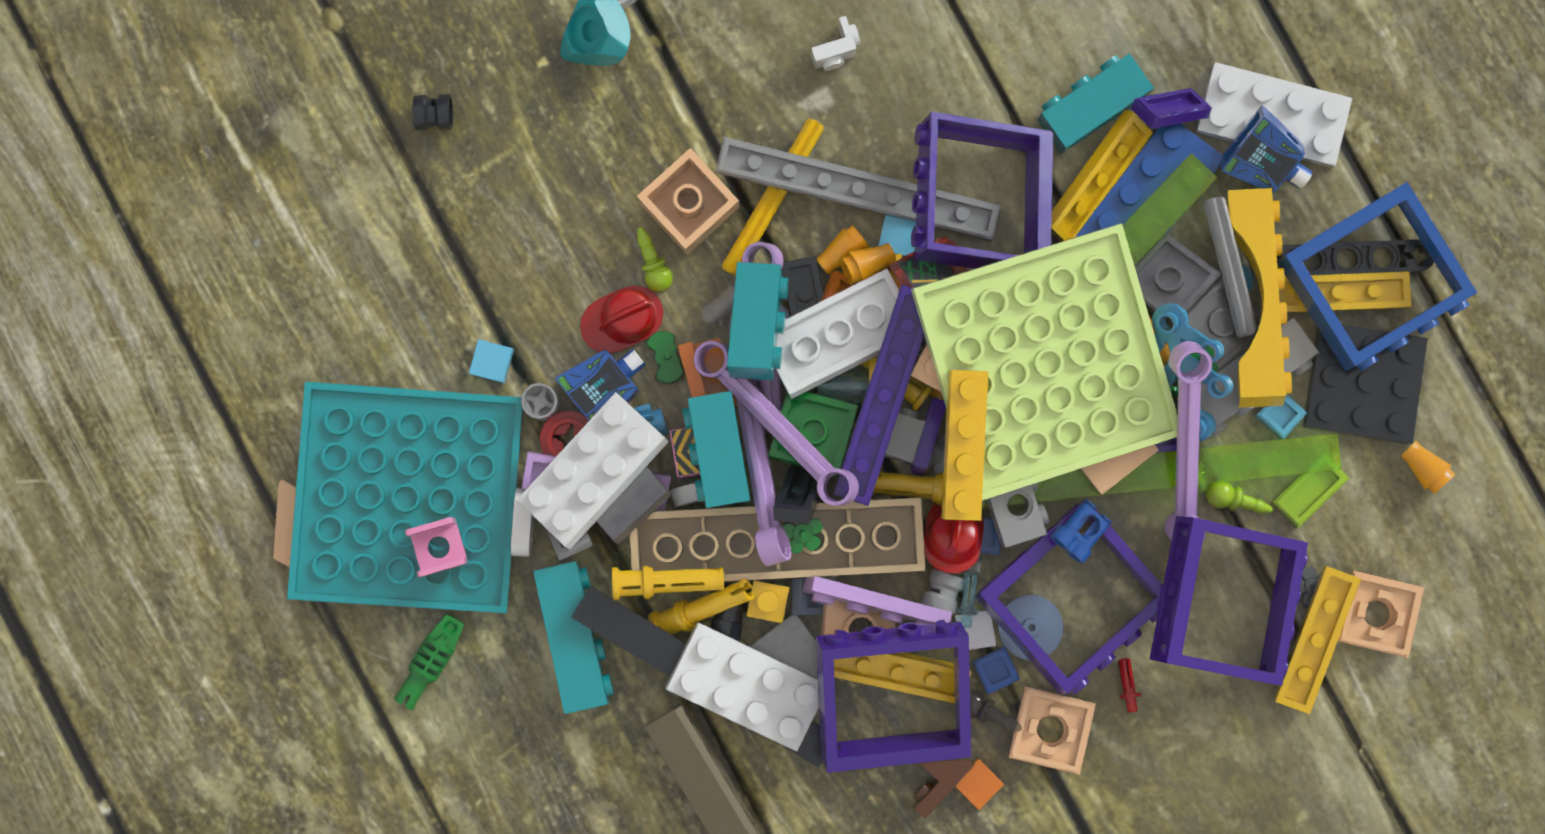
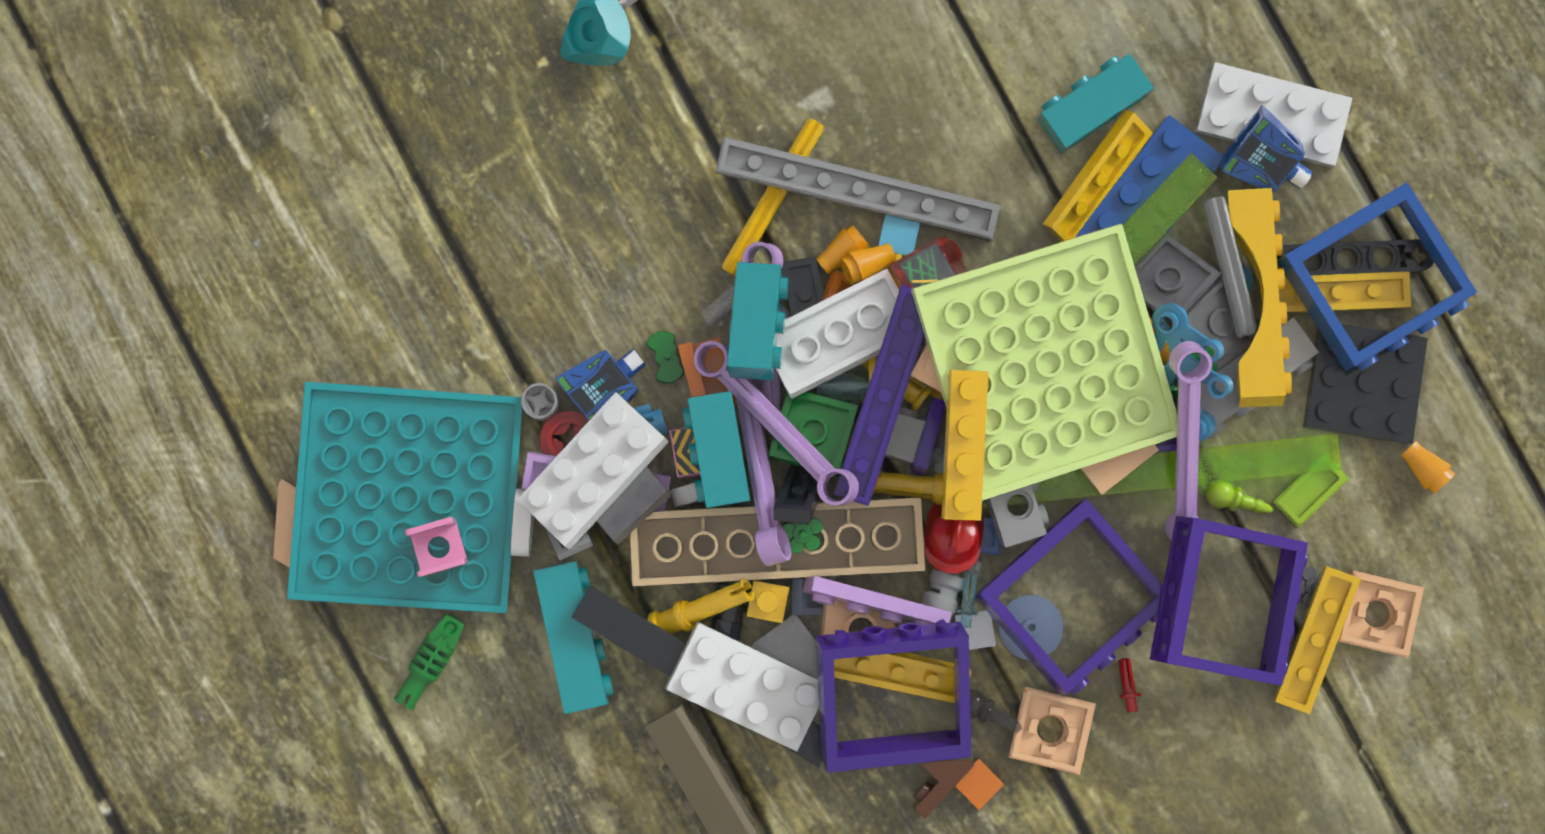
black wheel [412,94,453,131] -> none
medium azure tile [469,339,514,384] -> none
red piece [580,285,664,354] -> none
yellow pin [612,566,724,601] -> none
light nougat brick [637,148,740,255] -> none
lime bar [637,227,673,292] -> none
white bracket [811,16,861,71] -> none
dark purple window [911,111,1053,269] -> none
blue tile [971,646,1020,694] -> none
blue piece [1050,499,1112,564] -> none
dark purple tile [1131,88,1212,129] -> none
medium azure tile [1254,394,1307,440] -> none

